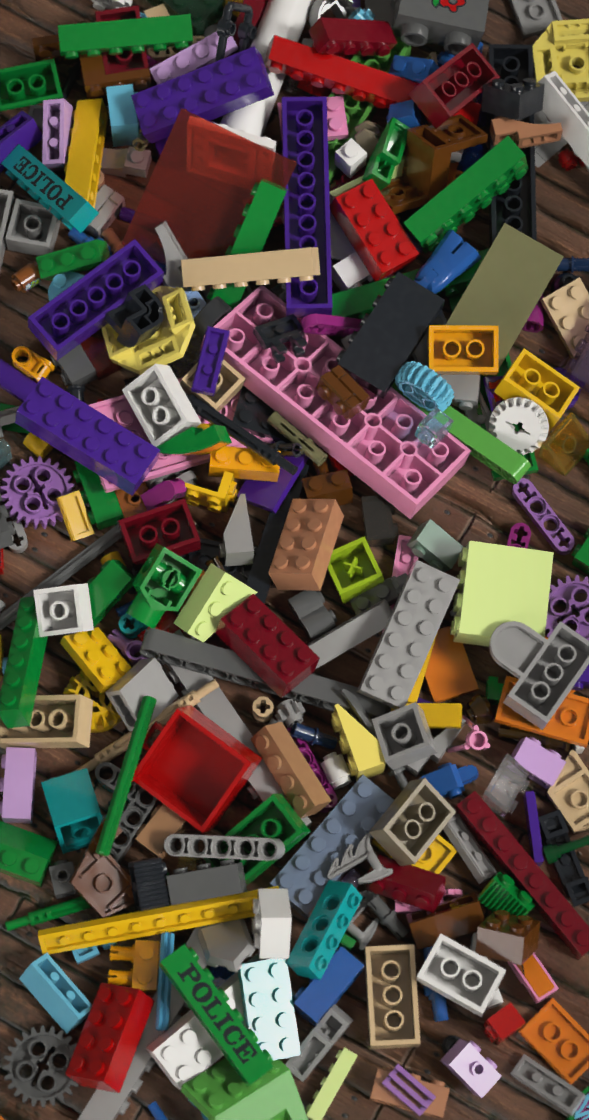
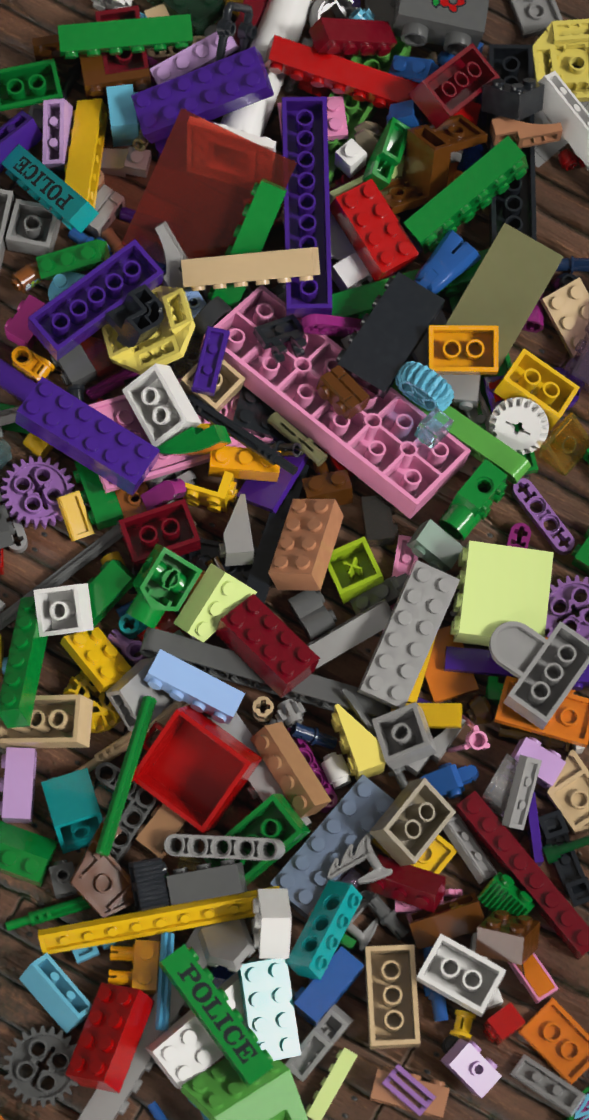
none -> dark pink brick [4,294,46,350]
none -> magenta axle [86,368,139,401]
none -> light blue brick [144,649,245,725]
none -> green brick [438,459,508,541]
none -> dark purple tile [444,646,515,677]
none -> yellow bush [450,1010,476,1040]
none -> light grey plate [502,755,542,830]

